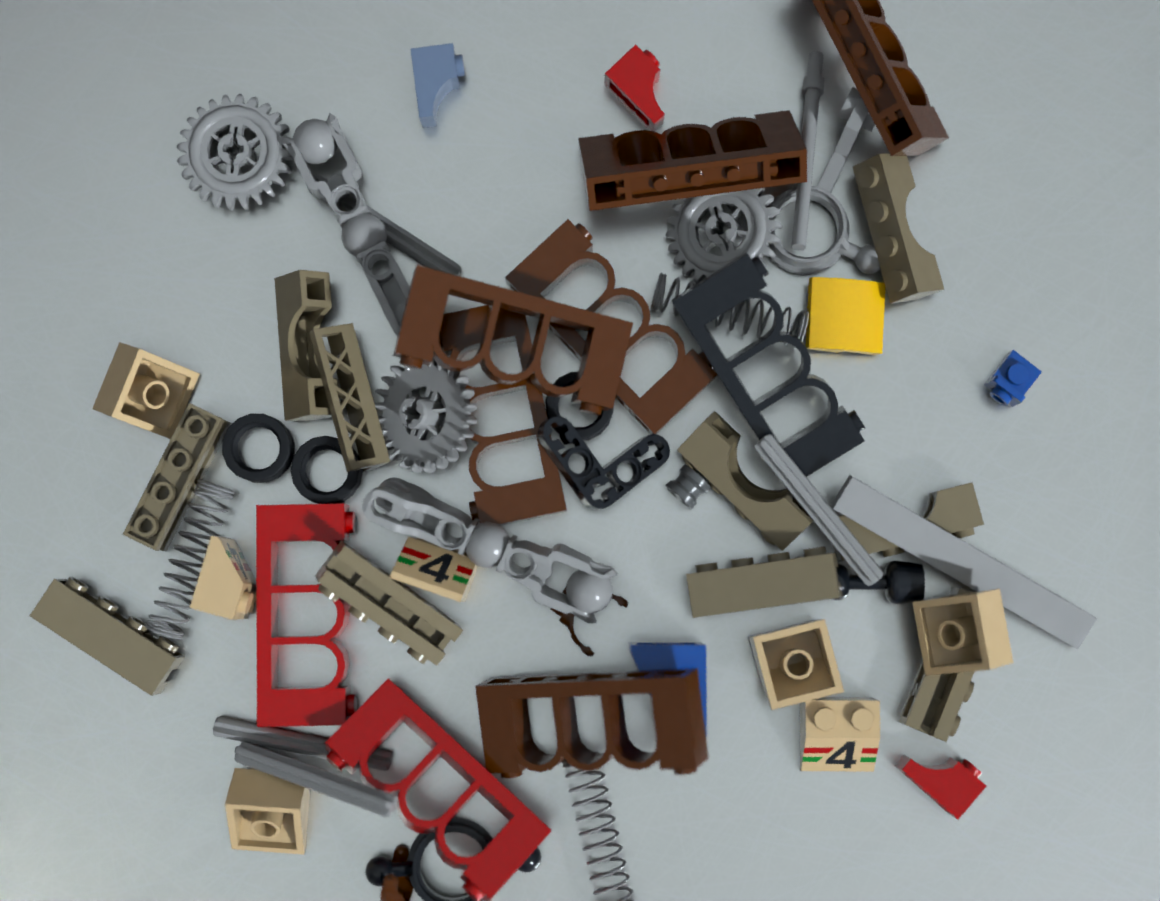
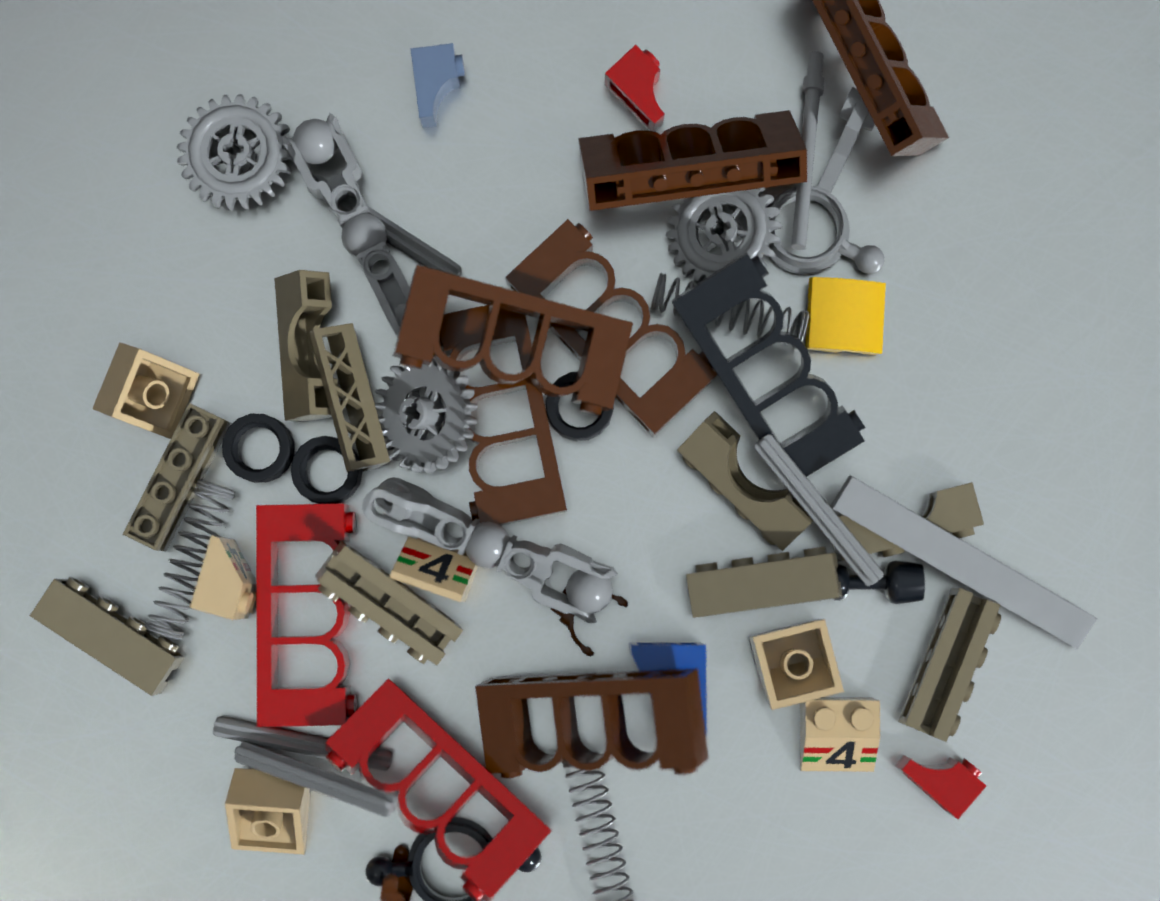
black beam [538,416,670,510] -> none
dark grey wheel [665,464,711,509] -> none
dark tan arch [852,153,944,303] -> none
tan slope [912,589,1013,676] -> none
blue bracket [984,350,1042,407] -> none

